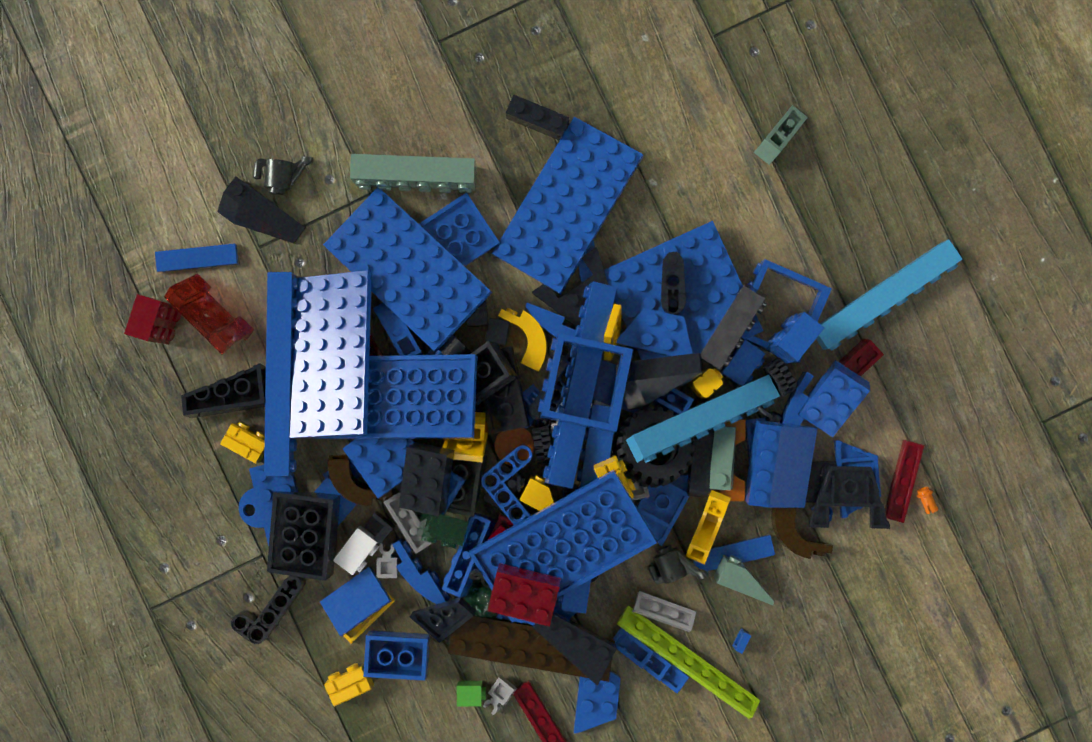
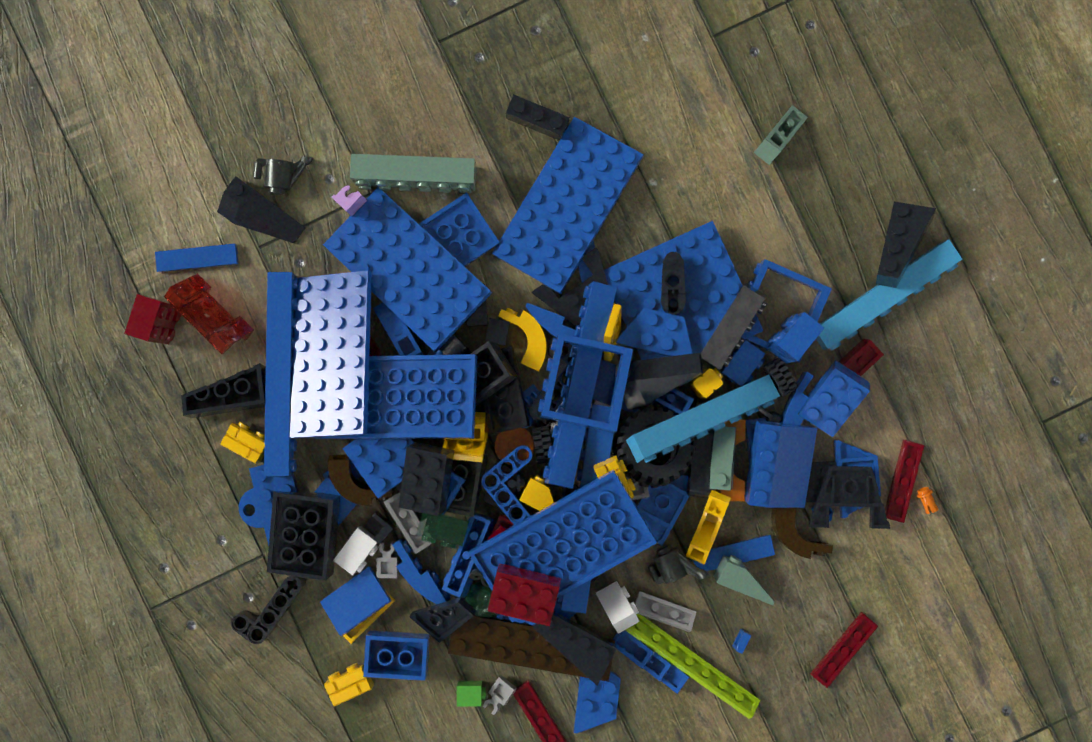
none -> lavender hinge [332,186,367,216]
none -> white brick [596,581,640,634]
none -> dark red tile [810,612,879,688]
none -> black wedge [876,201,936,288]

